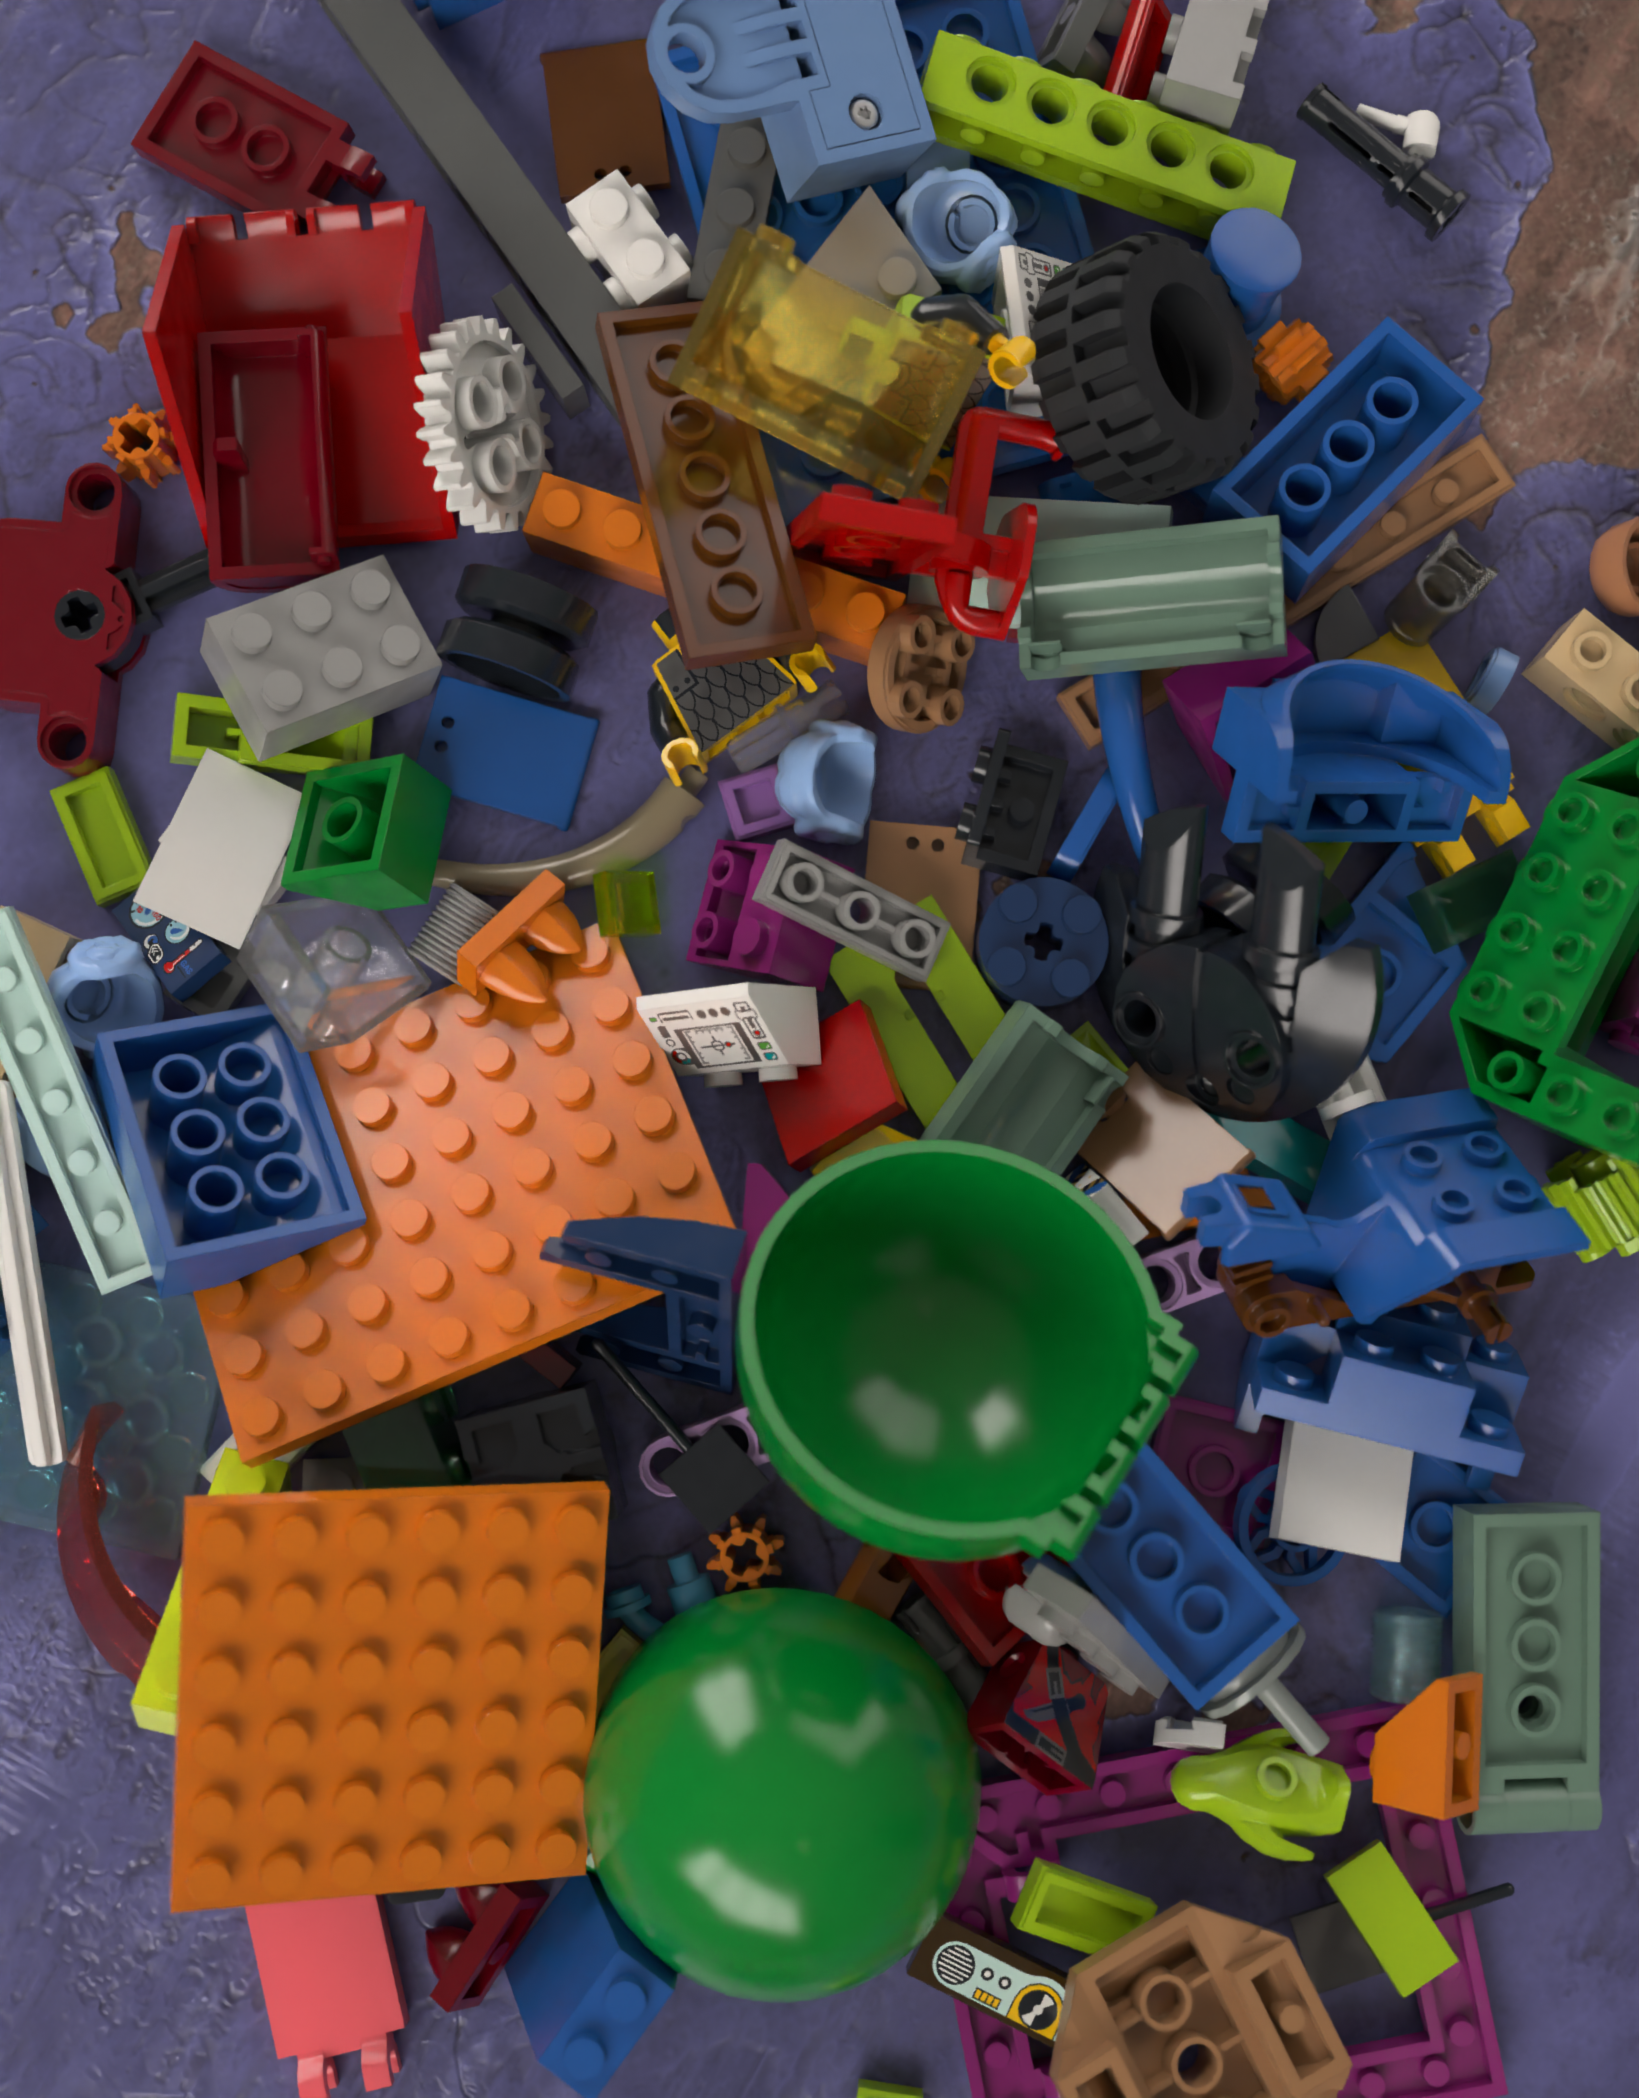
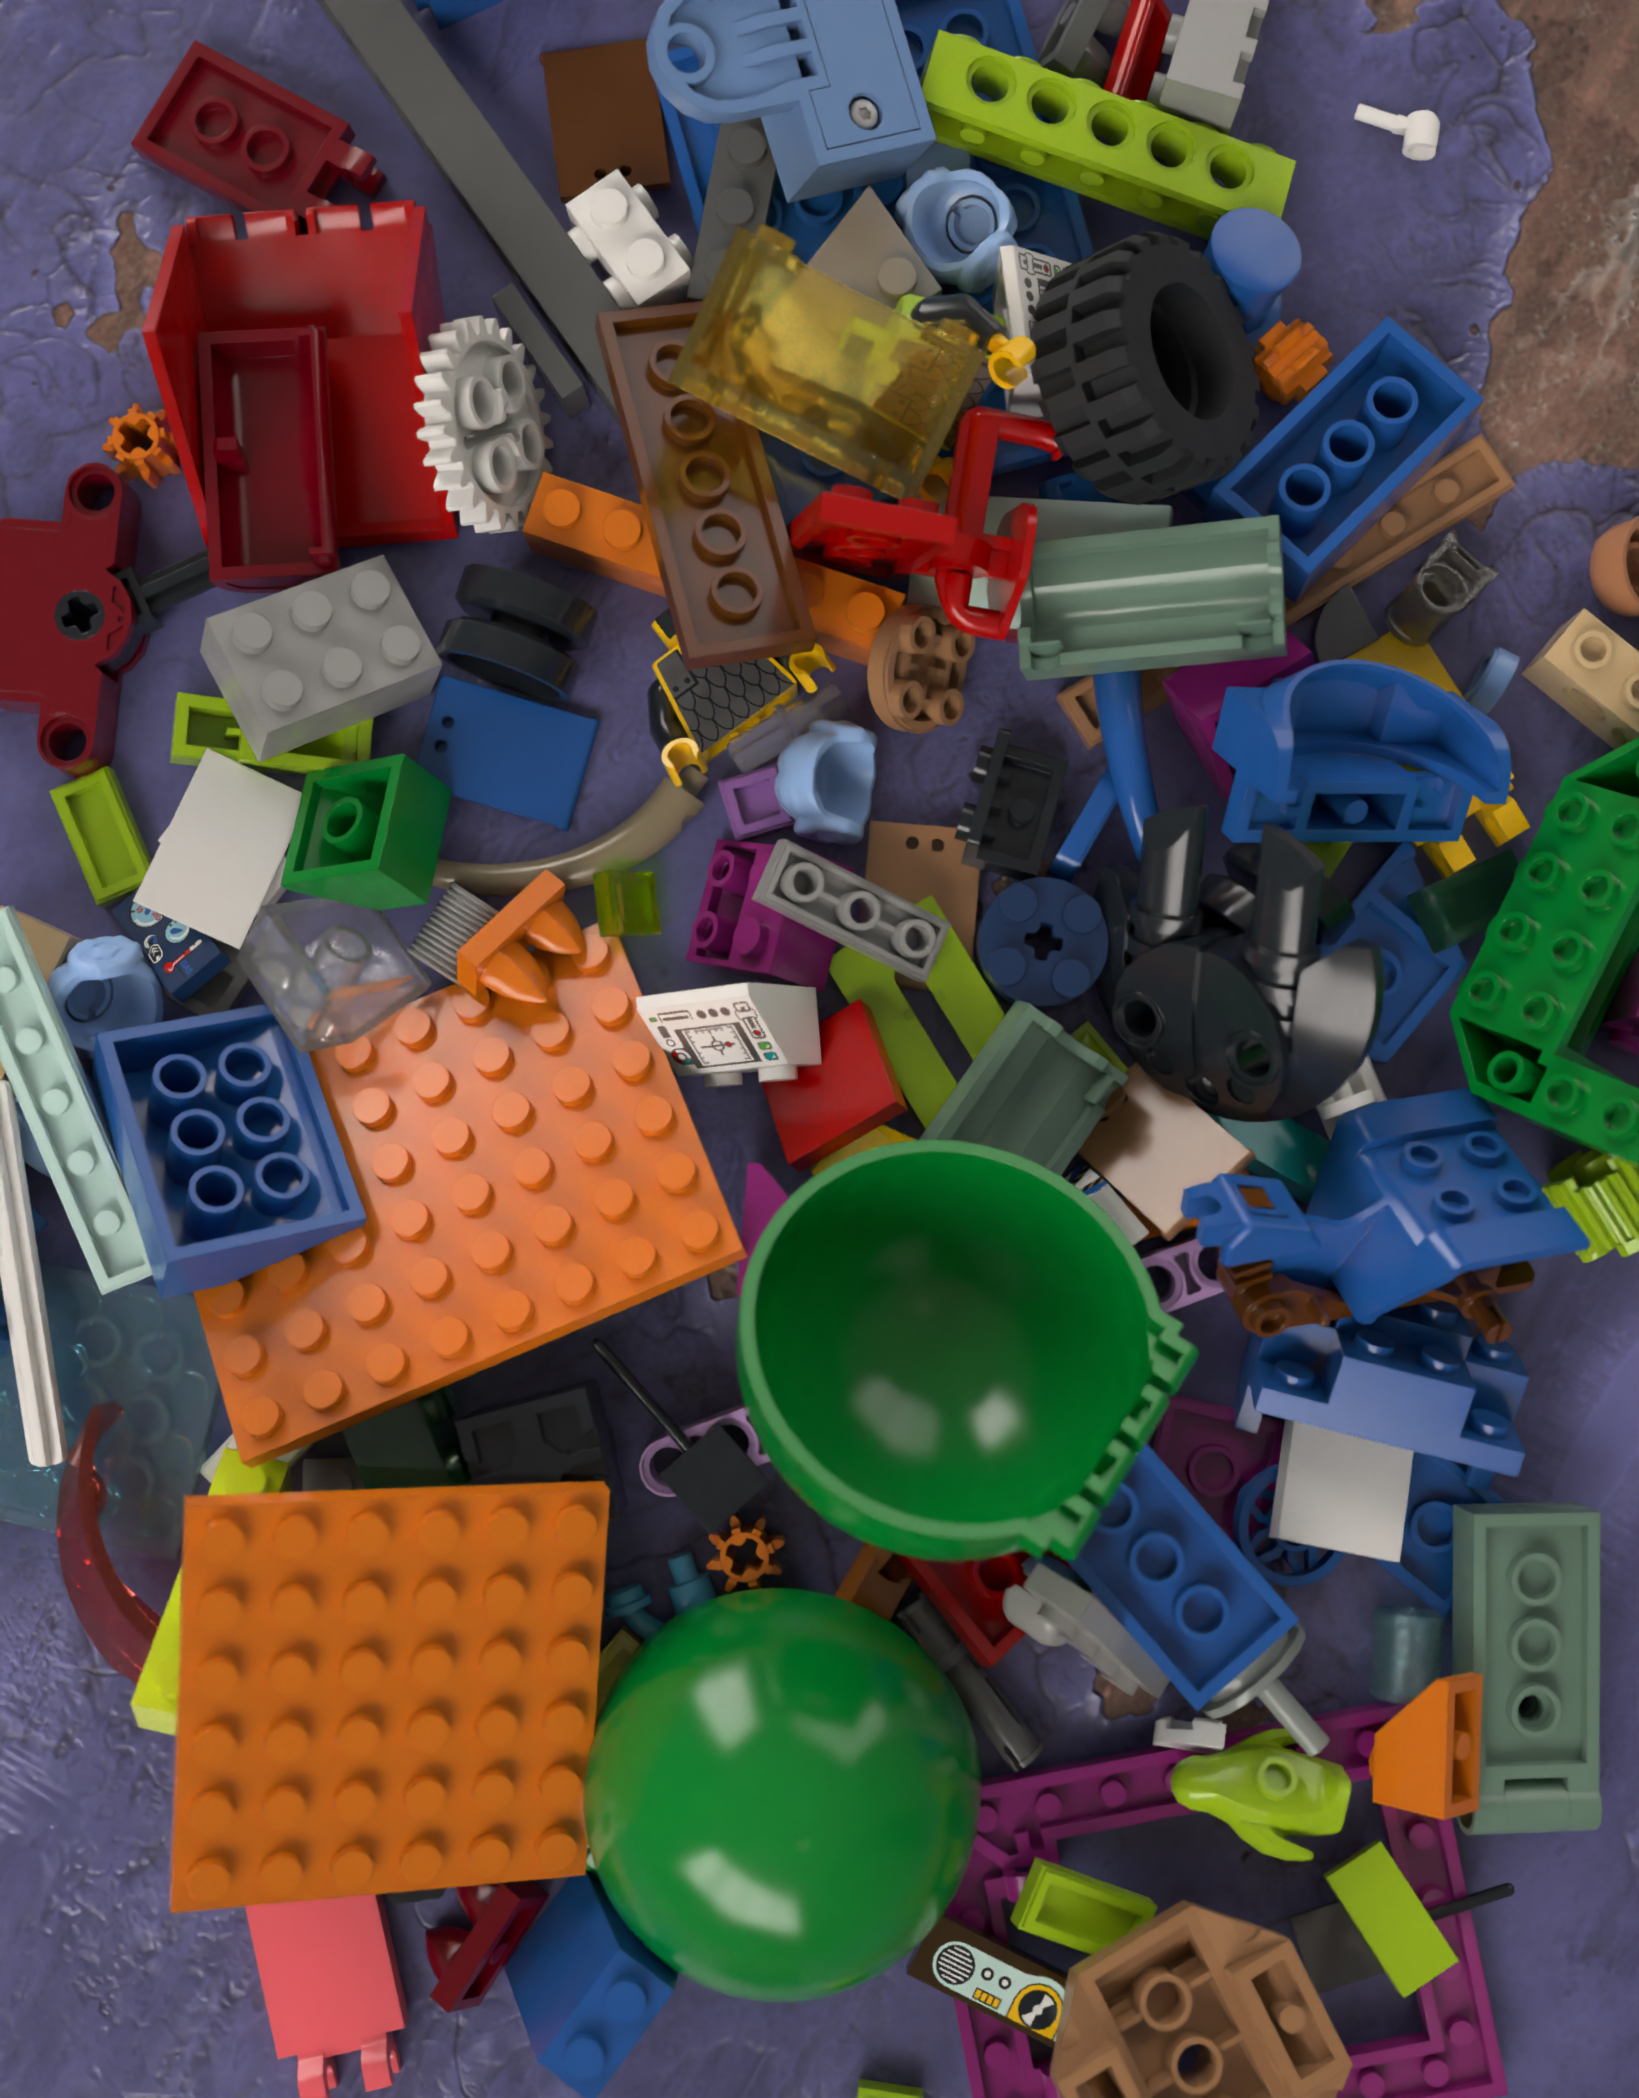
dark red tile [517,1340,583,1389] -> none
dark blue wedge [539,1216,748,1395] -> none
torso [967,1640,1108,1796] -> none
black pin [1296,82,1471,242] -> none

